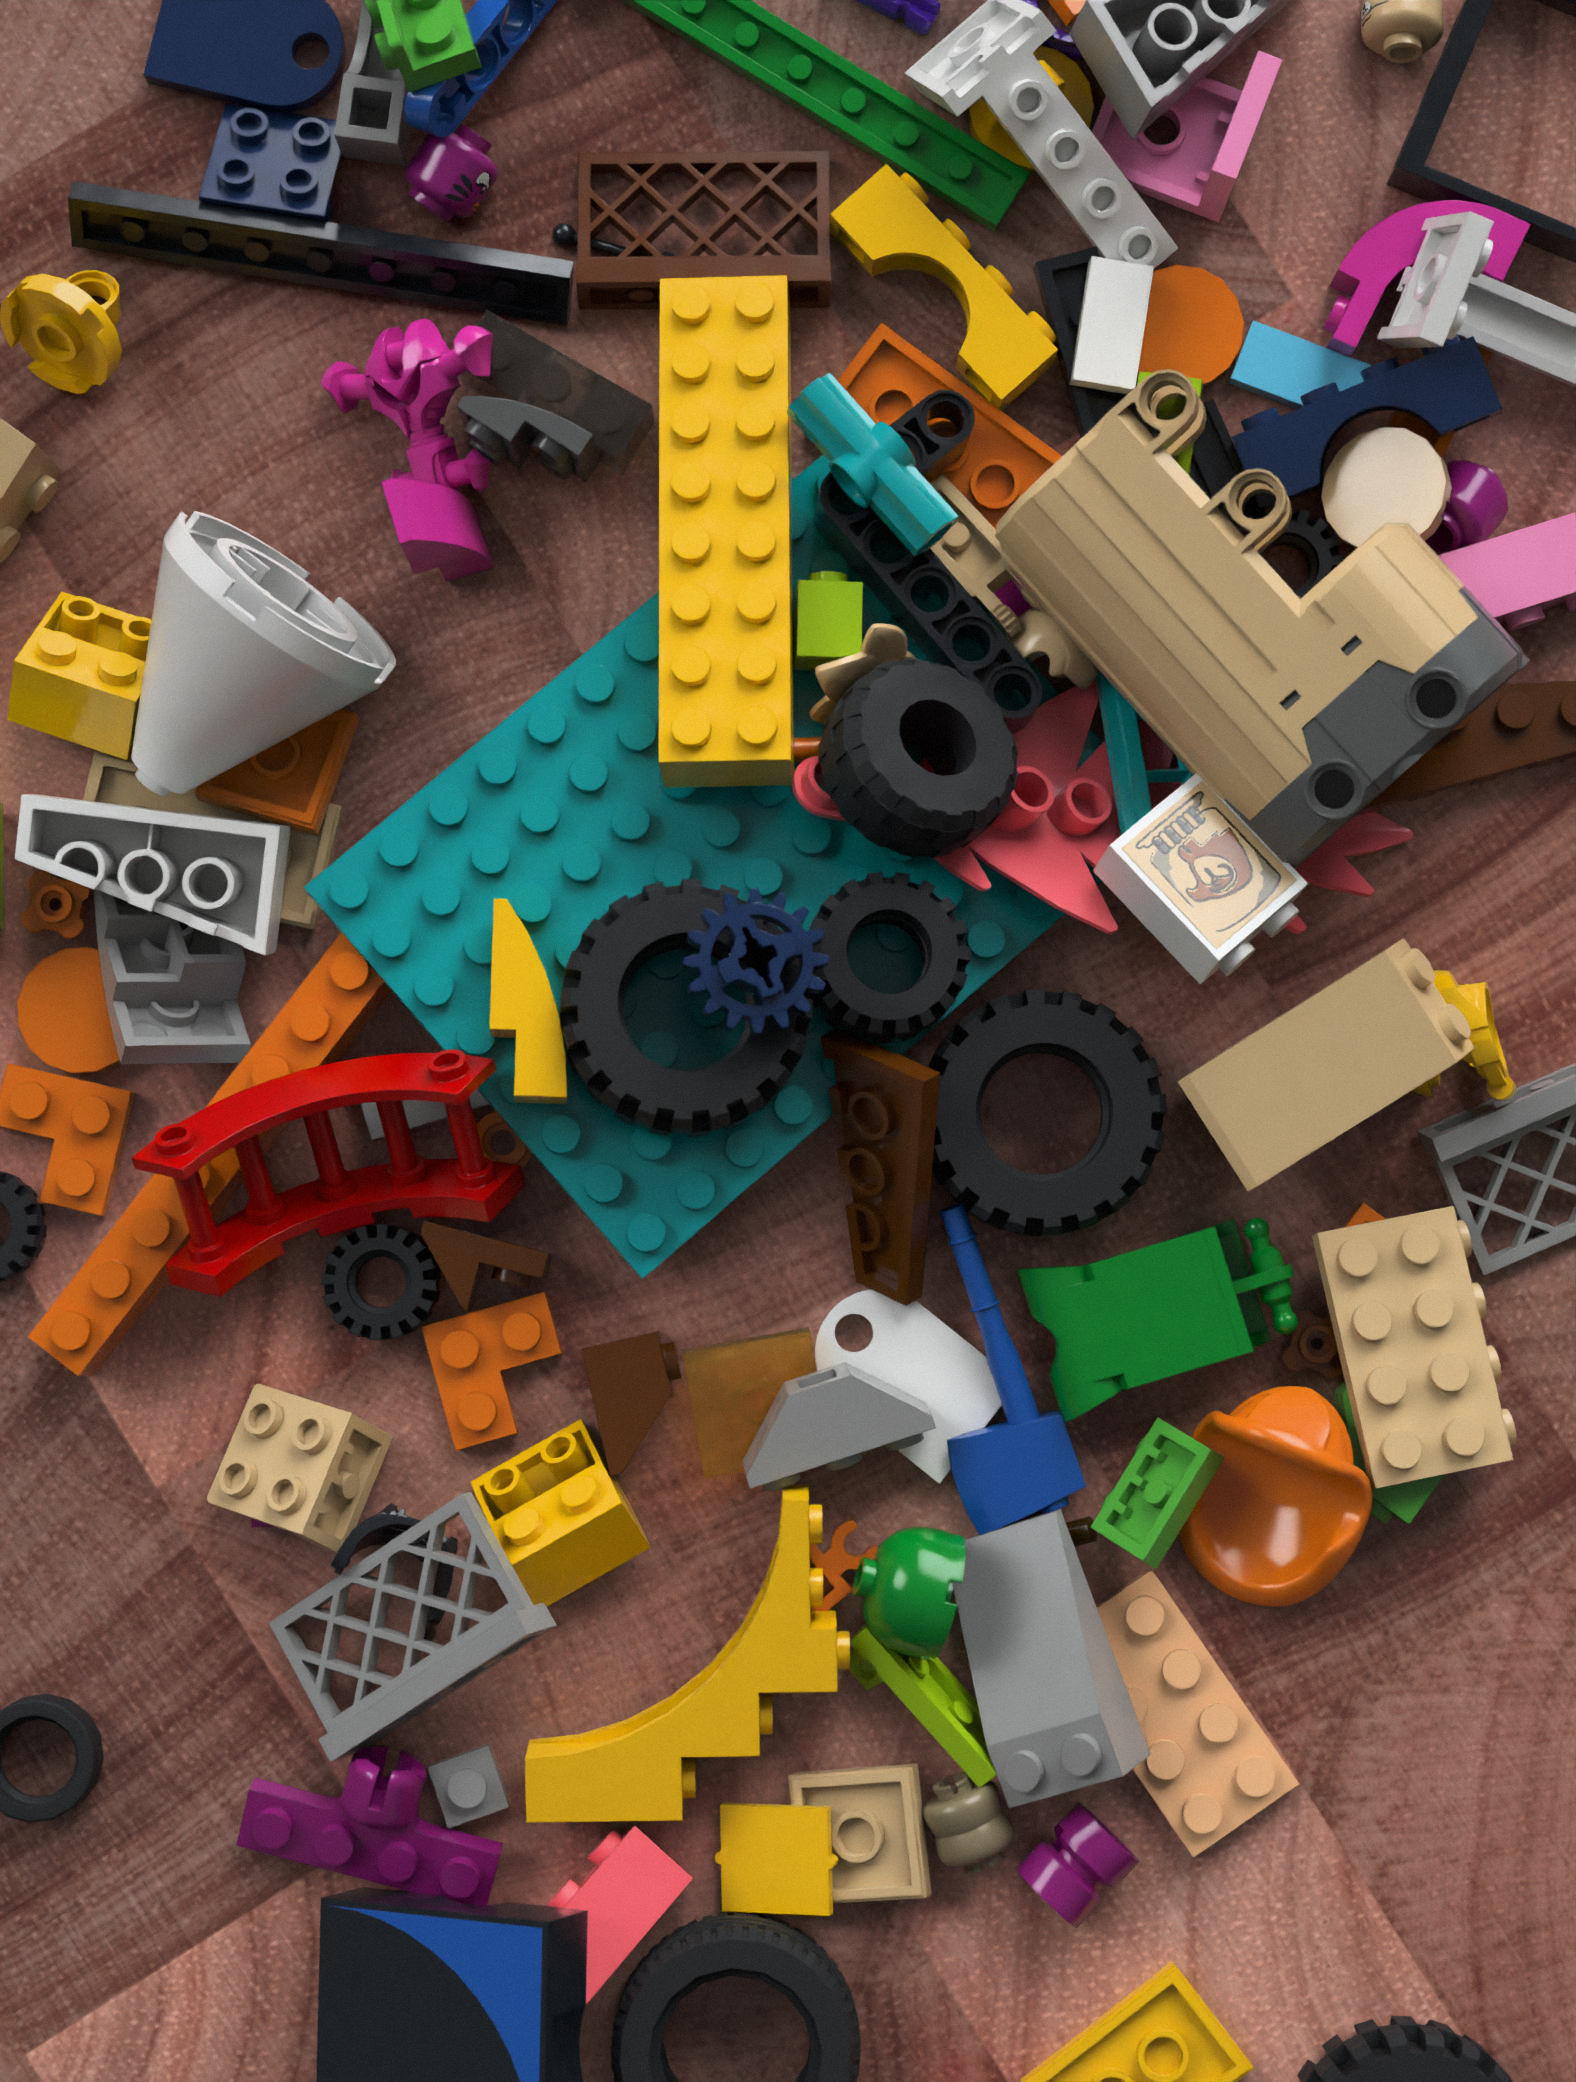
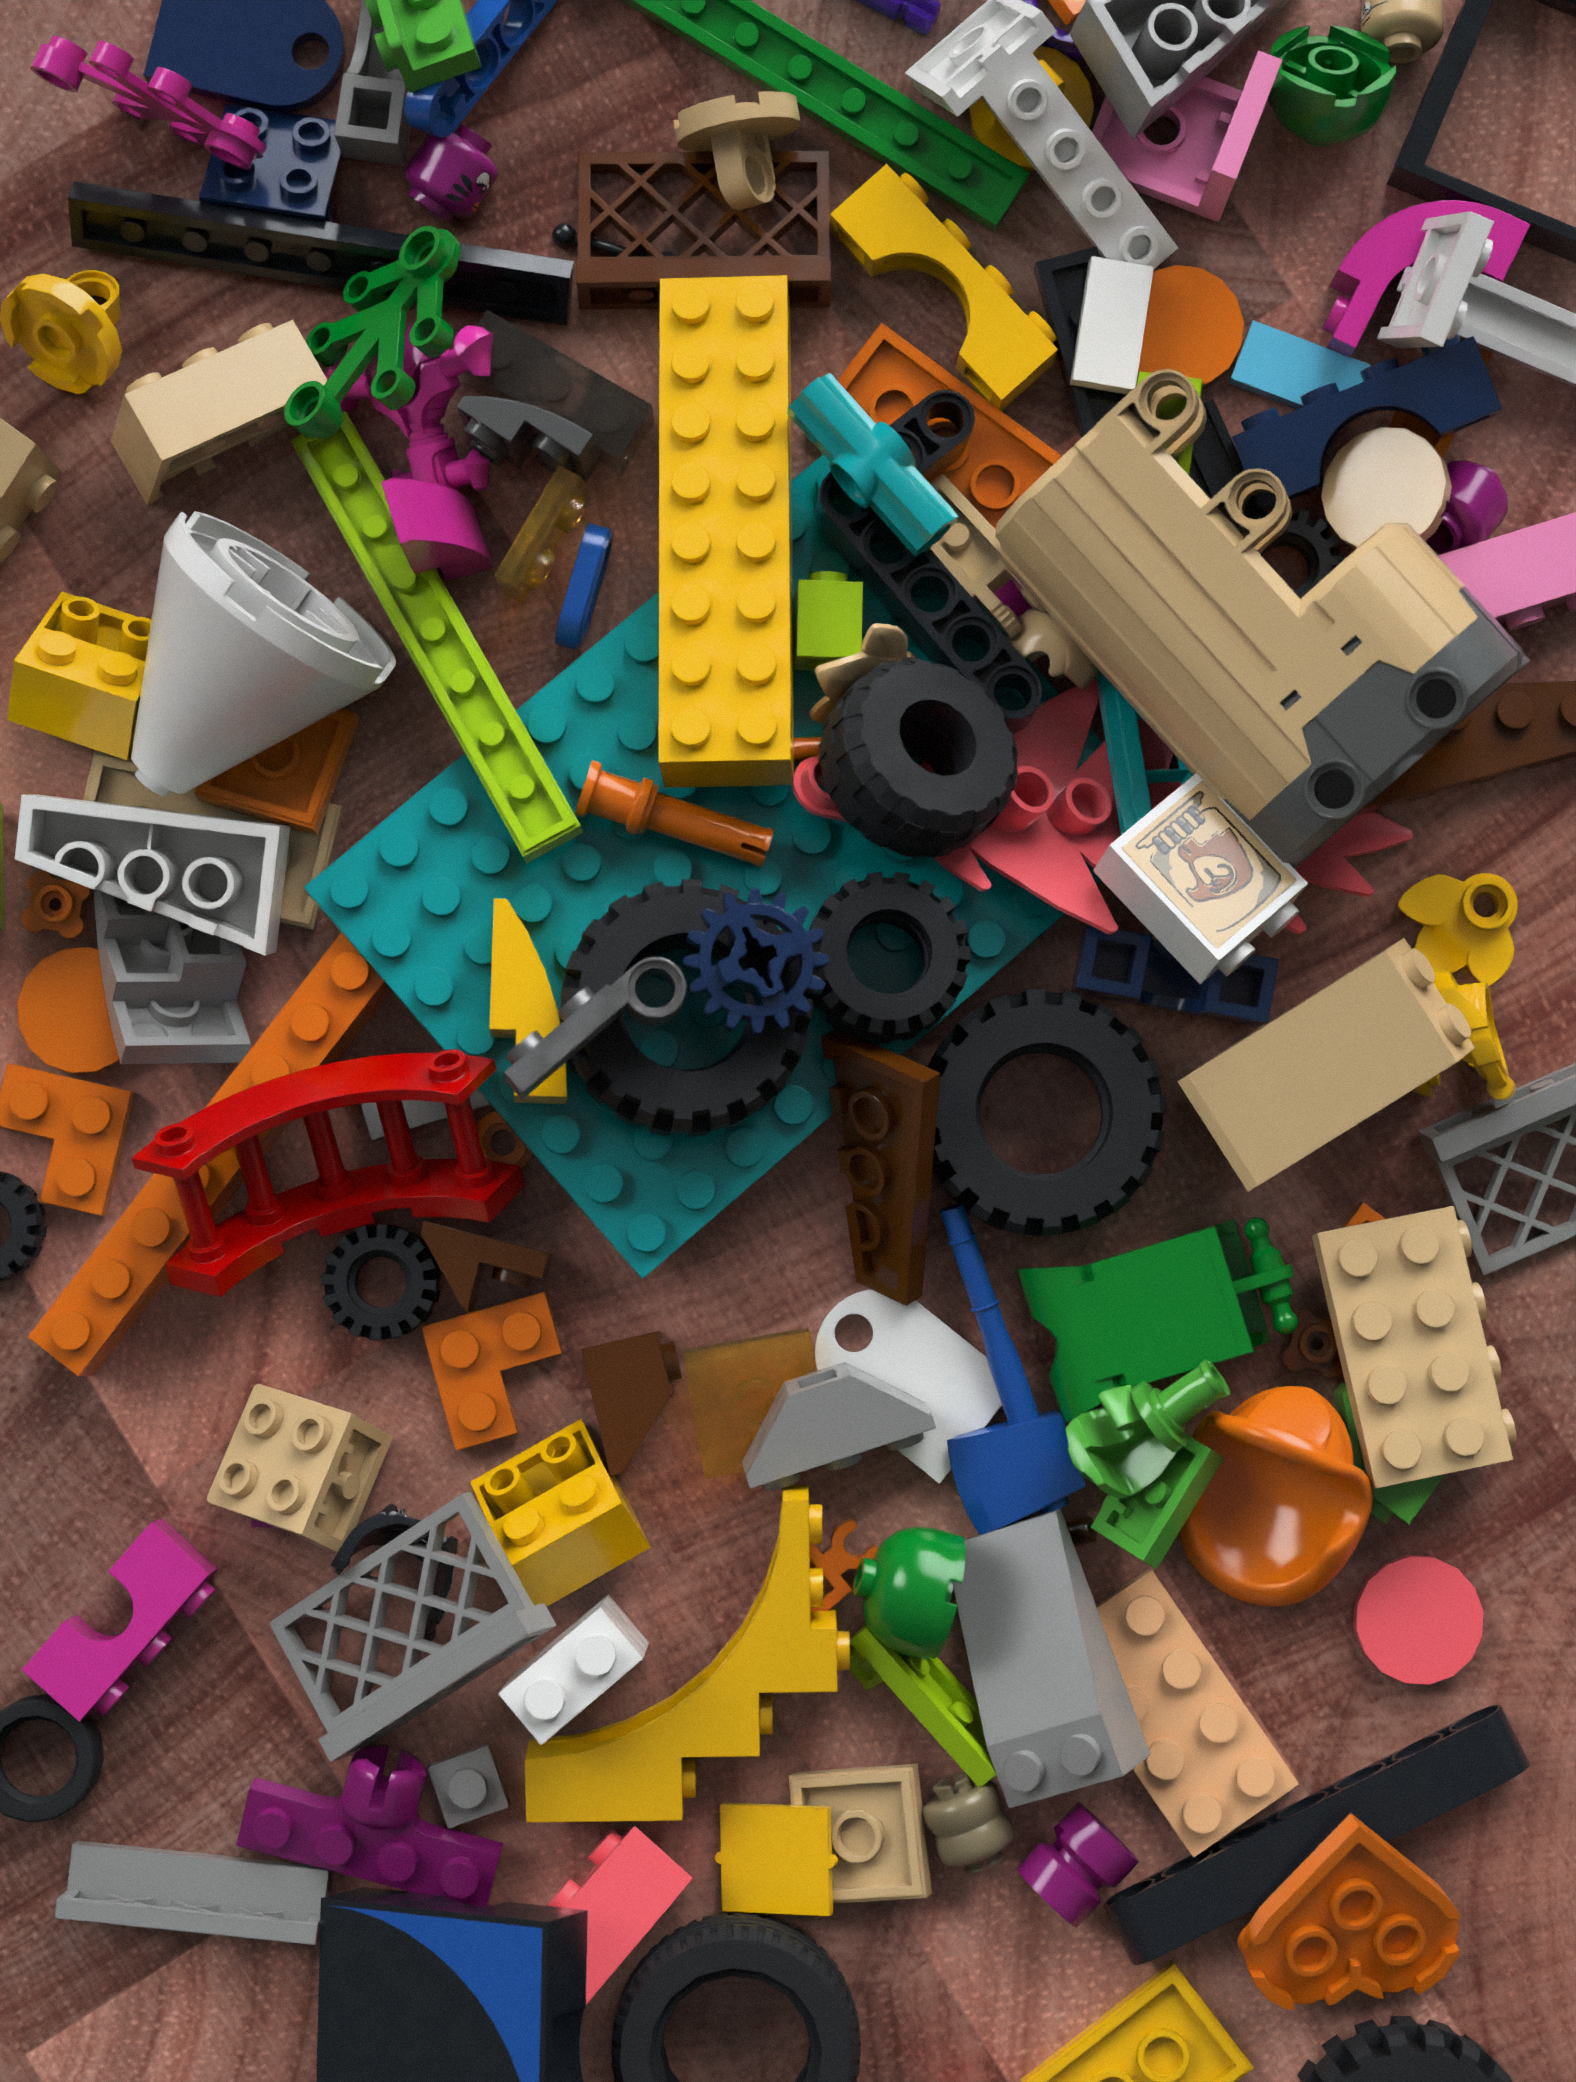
none -> dark pink arch [21,1518,219,1722]
none -> dark pink plant [30,35,267,170]
none -> light grey fence [55,1840,331,1945]
none -> tan wedge [111,319,327,506]
none -> green plant [284,226,460,439]
none -> lime tile [290,411,583,864]
none -> clear yellow plate [494,465,588,604]
none -> white brick [498,1594,649,1745]
none -> flat silver plate [504,957,686,1100]
none -> blue tile [555,523,614,650]
none -> orange pin [575,760,774,868]
none -> tan tile [673,91,800,211]
none -> bright green piece [1065,1359,1230,1499]
none -> dark blue arch [1071,924,1279,1028]
none -> black beam [1103,1704,1530,1965]
none -> orange plate [1238,1813,1461,2010]
none -> green cylinder [1267,25,1396,147]
none -> coral tile [1353,1555,1484,1685]
none -> yellow plate [1397,873,1518,986]

